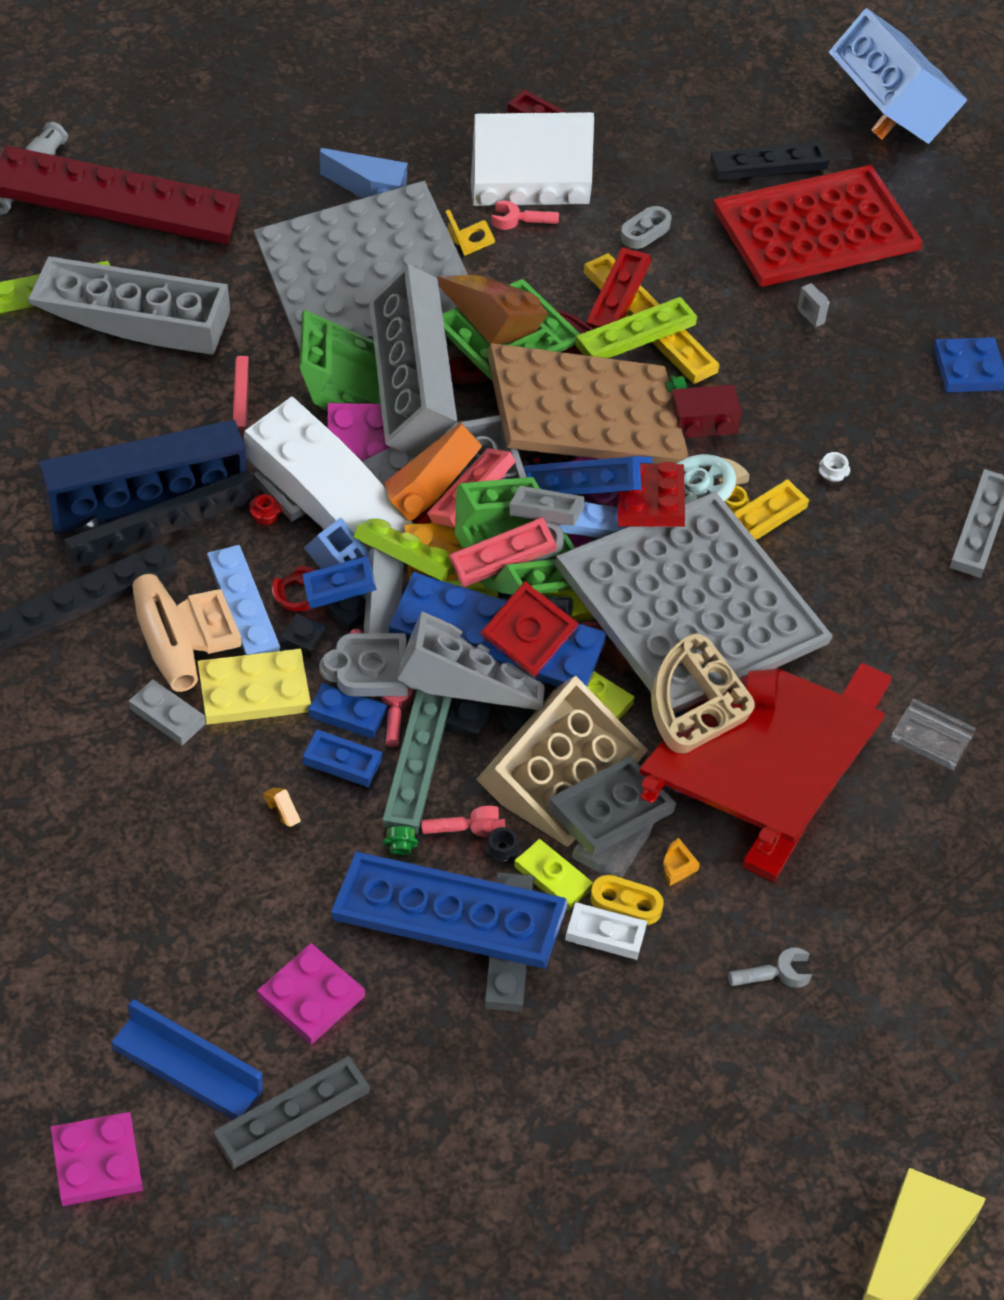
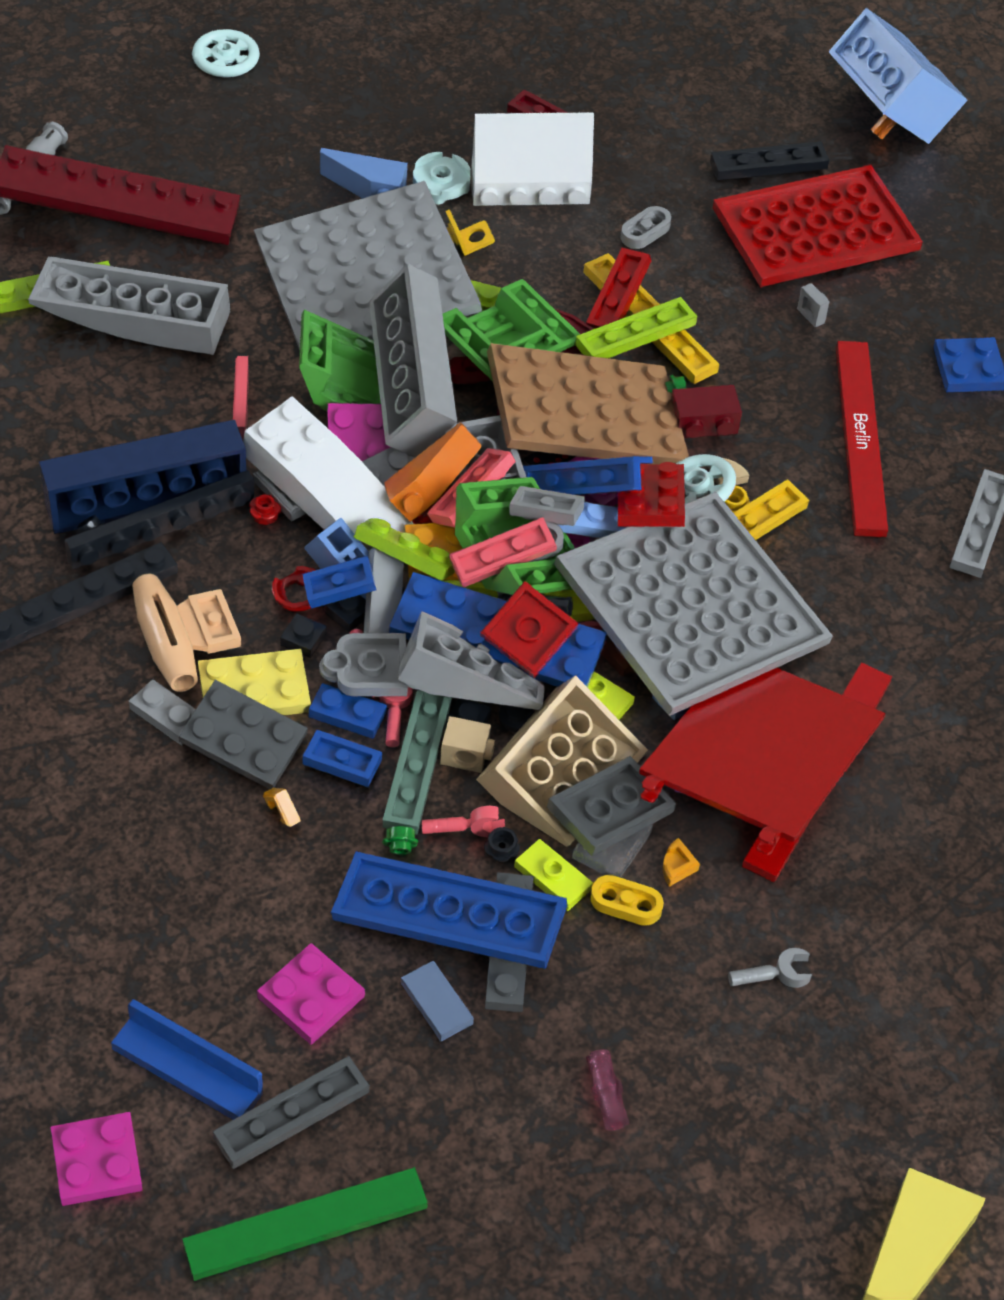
light blue plate [207,545,280,655] -> none
dark orange slope [436,274,548,344] -> none
coral piece [491,201,559,230] -> none
white plate [565,902,647,960] -> none
tan beam [651,634,754,754] -> none
red hat [741,668,778,707] -> none
white plate [819,452,850,482] -> none
clear plate [891,698,976,771] -> none
none -> dark grey plate [179,680,308,789]
none -> green tile [182,1167,428,1281]
none -> light aqua plate [192,29,260,78]
none -> sand blue tile [401,960,474,1041]
none -> light aqua plate [413,152,471,204]
none -> tan brick [440,716,495,773]
none -> clear pink pin [586,1050,629,1131]
none -> red tile [836,341,888,537]

